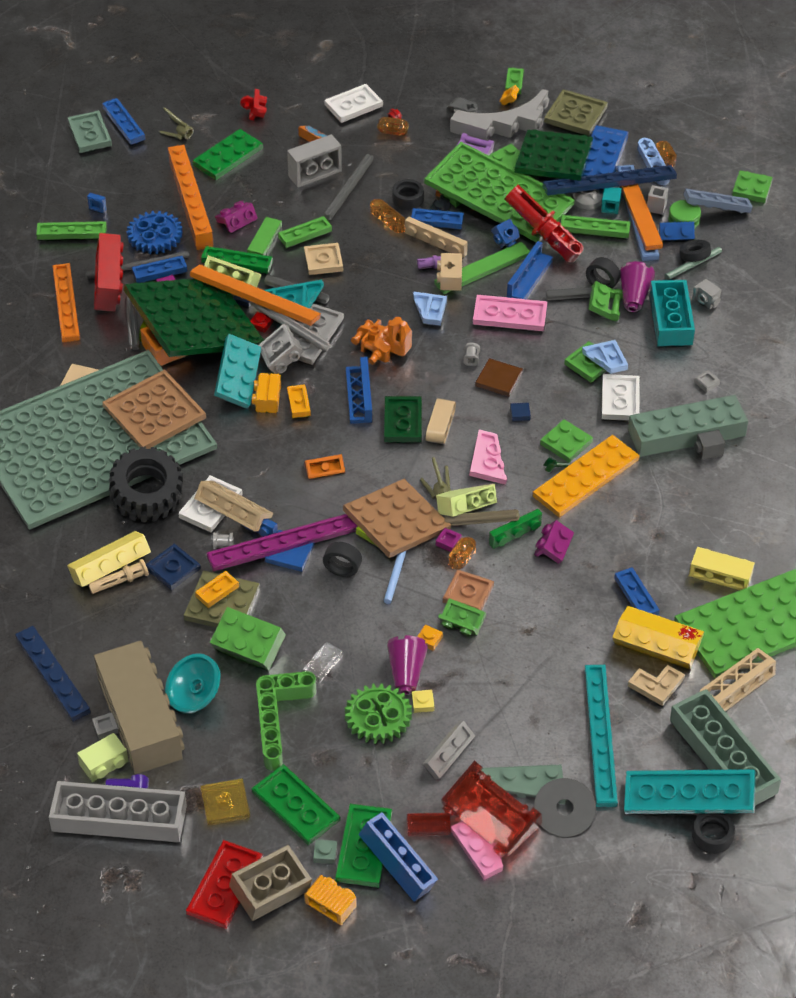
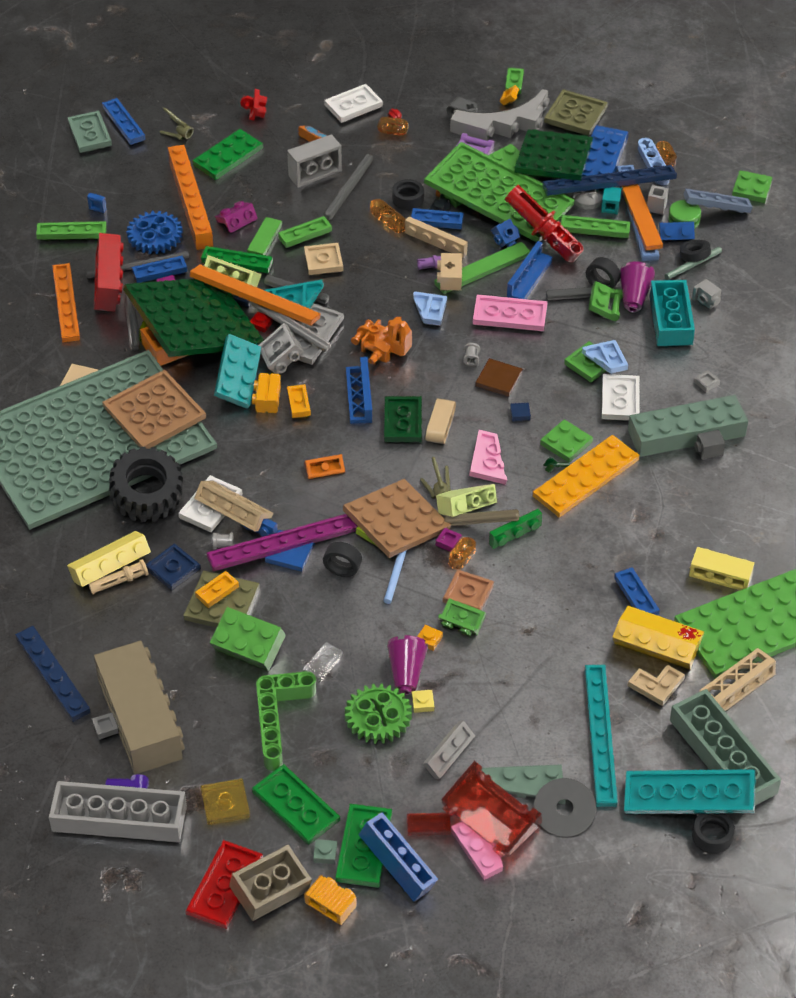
yellowish green brick [77,733,129,782] -> none
teal dish [165,653,221,713] -> none
magenta bracket [534,520,574,564] -> none

